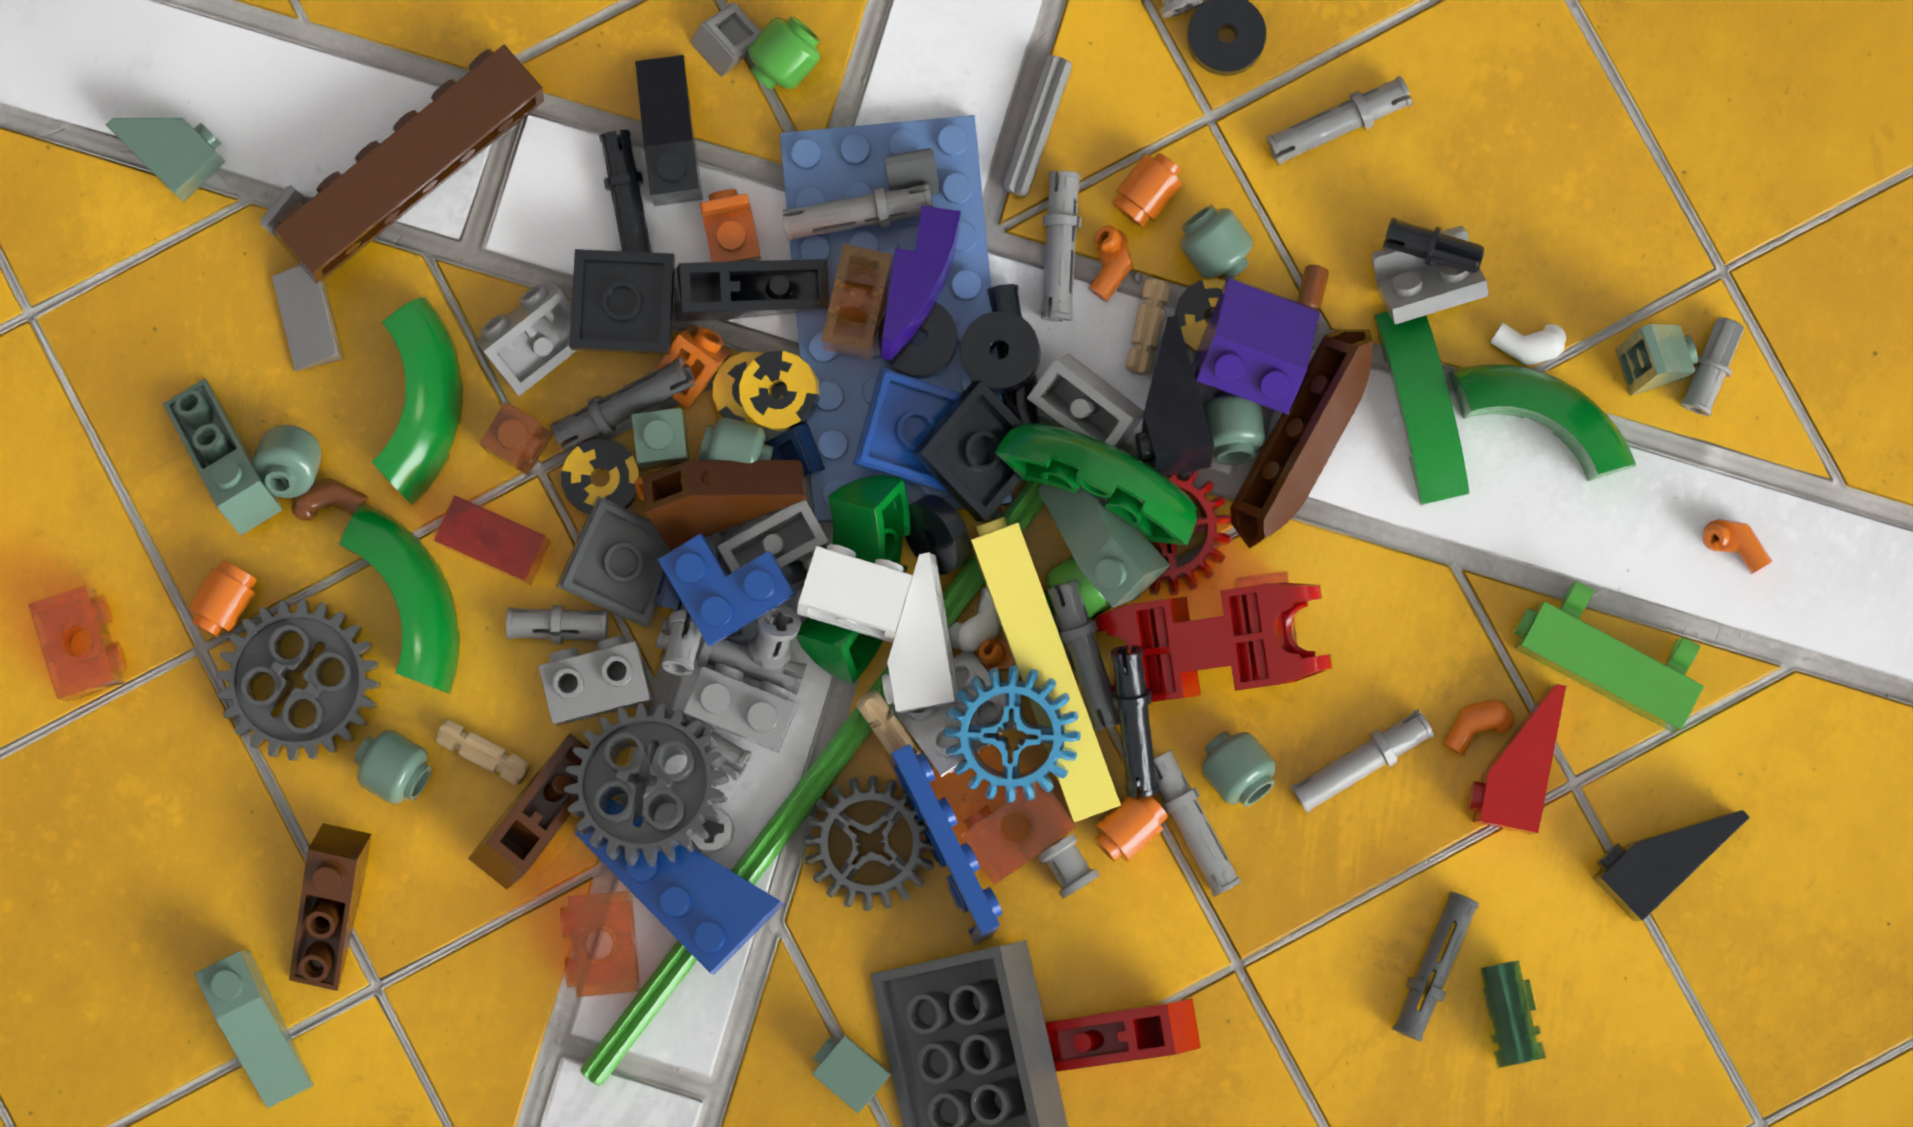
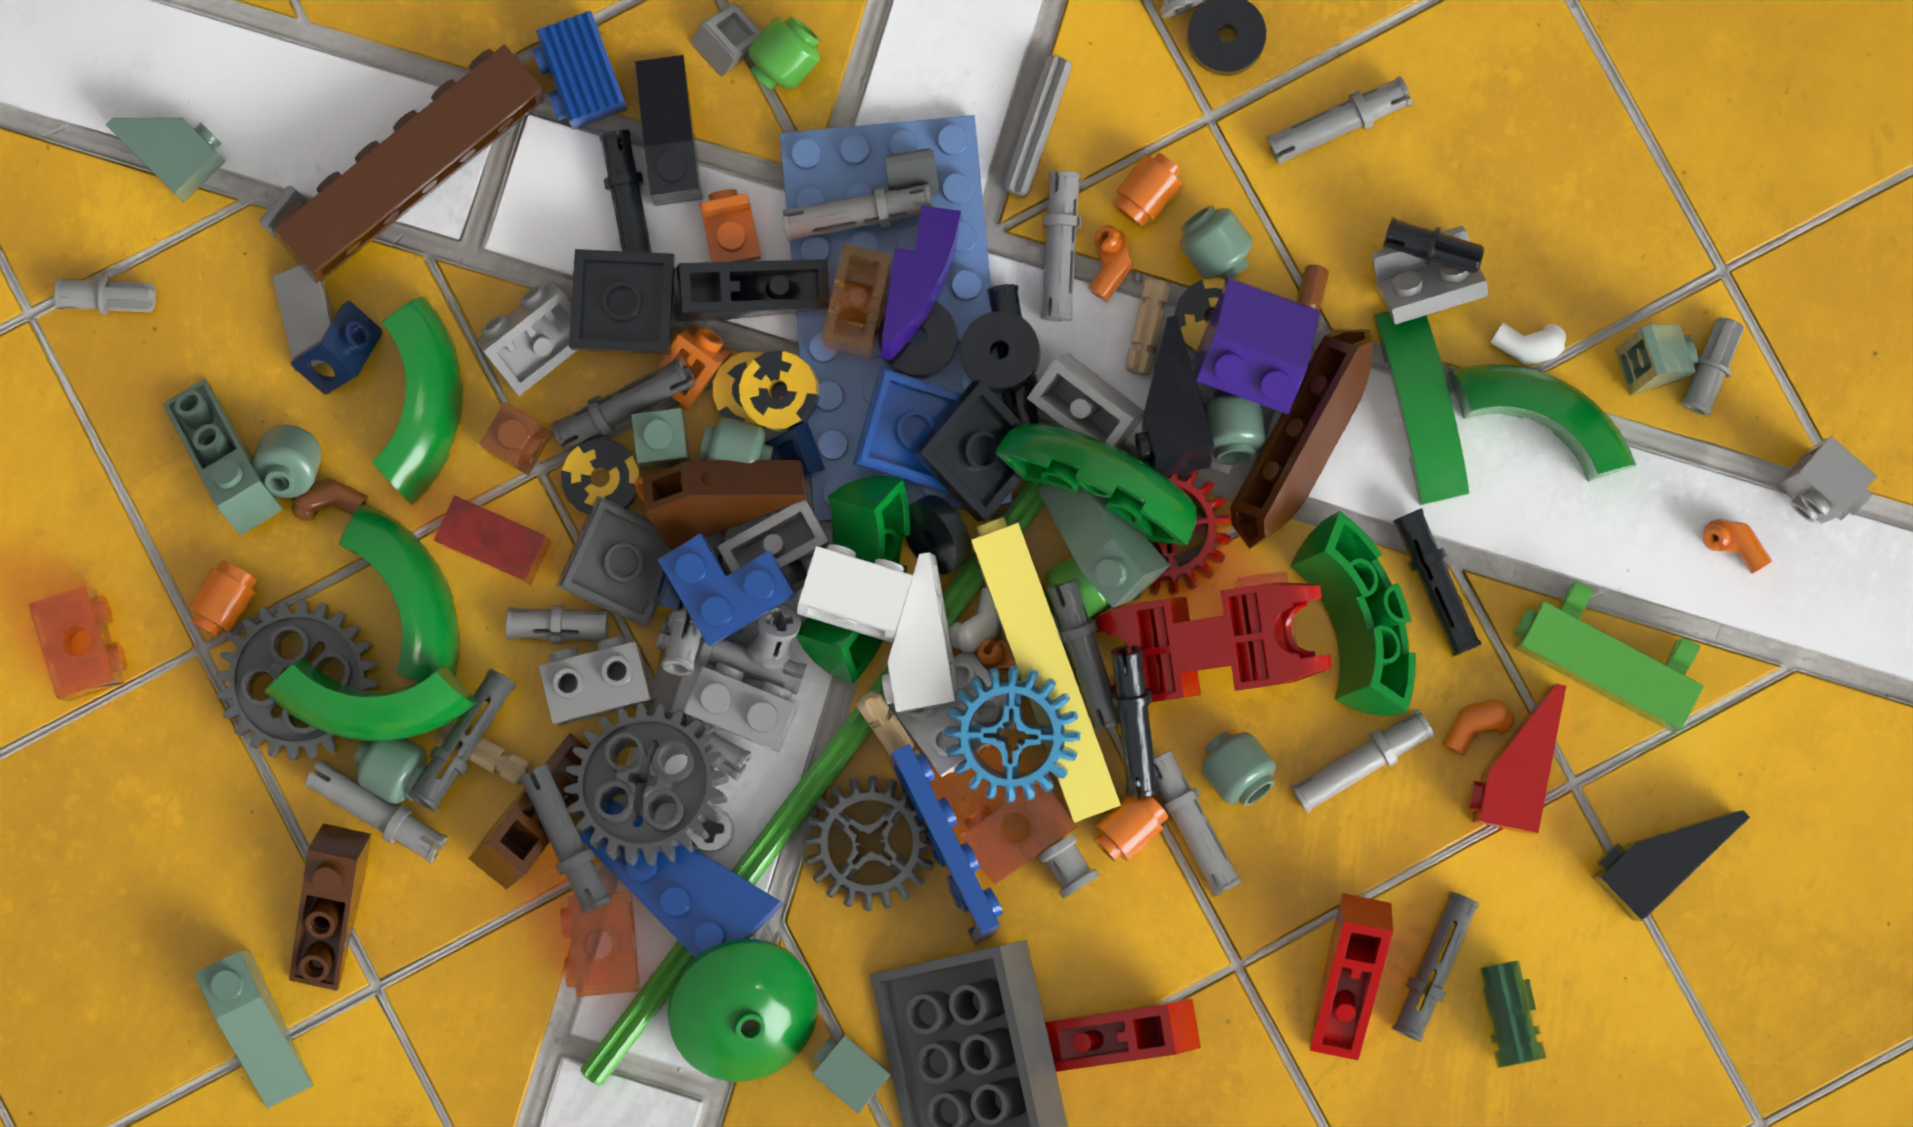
none -> light grey axle [54,276,157,315]
none -> green brick [264,657,478,741]
none -> dark blue bracket [291,301,383,394]
none -> light grey pin [304,759,448,864]
none -> dark grey pin [408,669,516,812]
none -> dark grey pin [518,764,612,914]
none -> blue brick [532,11,628,130]
none -> green dish [668,939,818,1082]
none -> green brick [1290,511,1416,716]
none -> red slope [1310,893,1394,1061]
none -> black pin [1393,508,1482,657]
none -> light grey brick [1777,436,1877,524]

